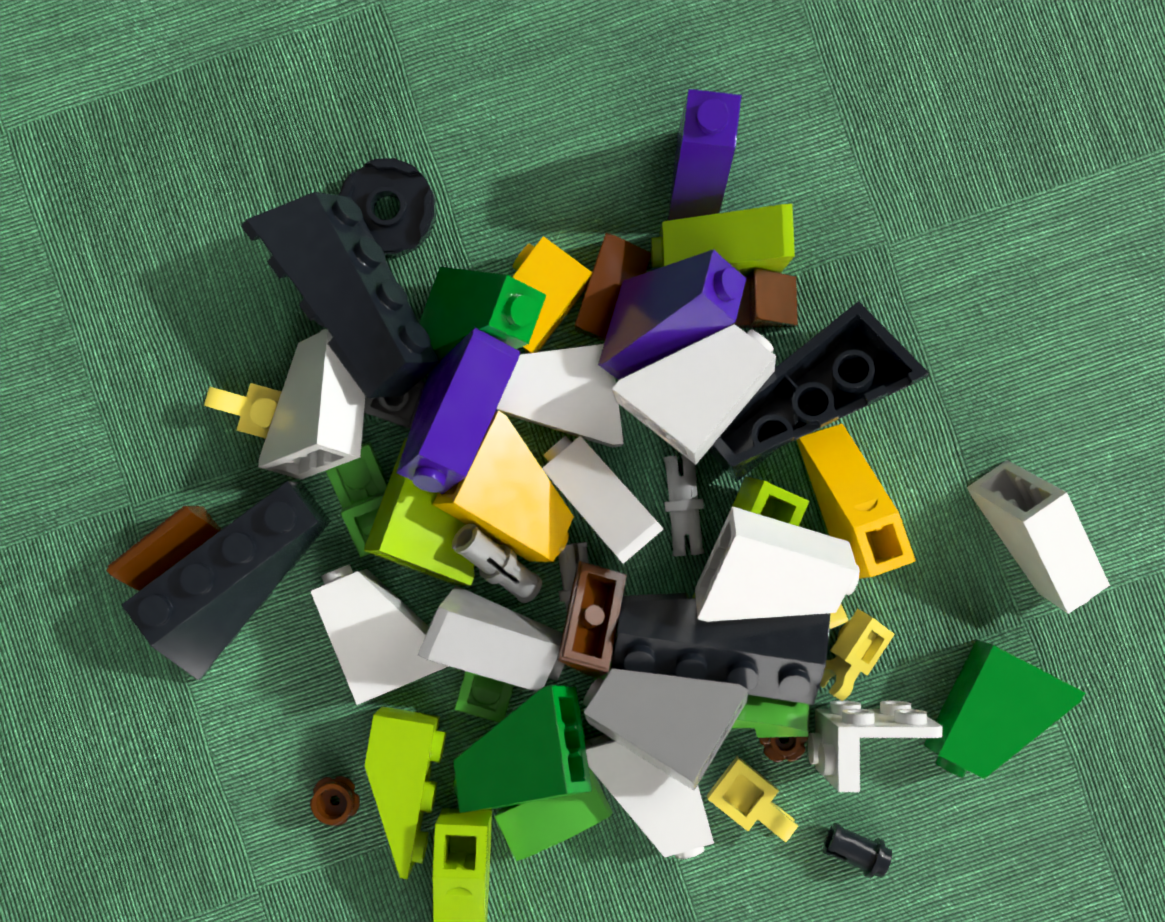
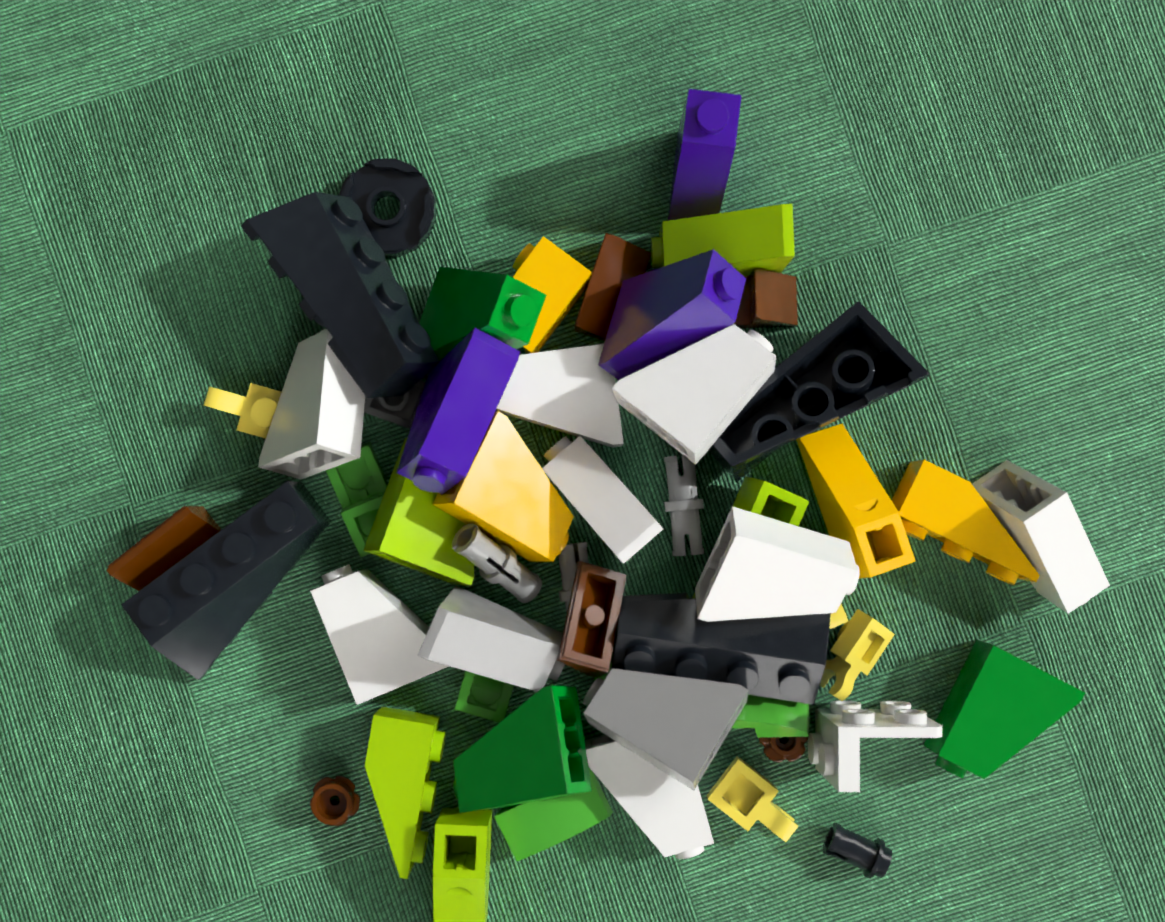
none -> yellow slope [891,460,1040,585]

